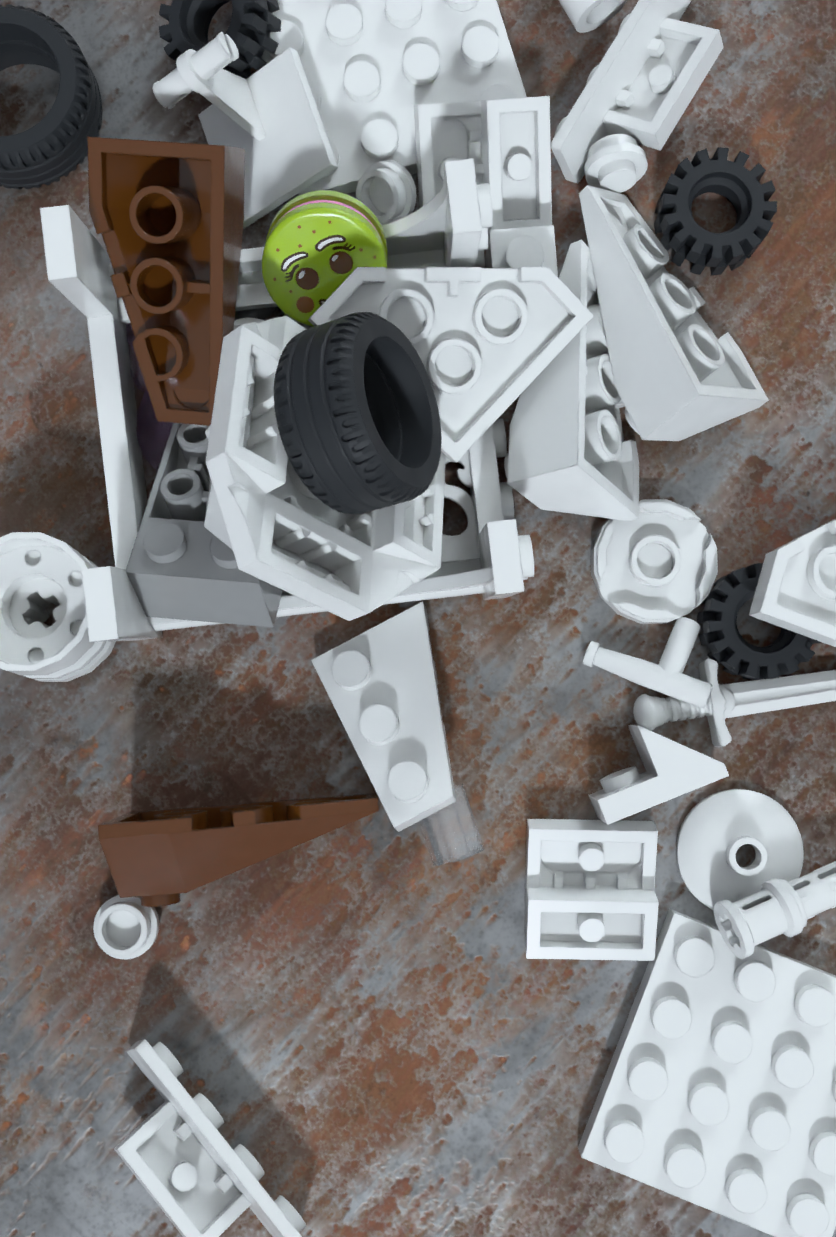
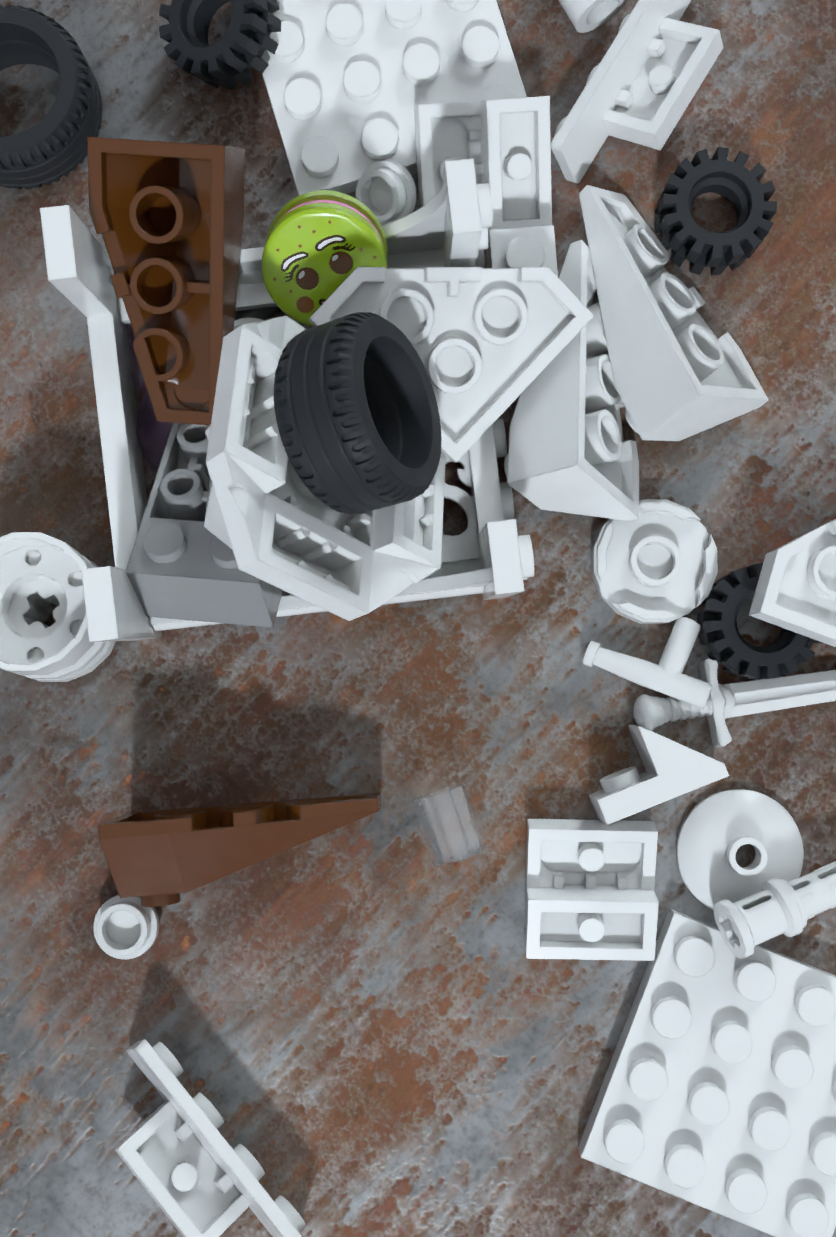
white plate [152,32,338,229] -> none
white wing [311,601,456,832] -> none
white plate [584,134,648,193] -> none

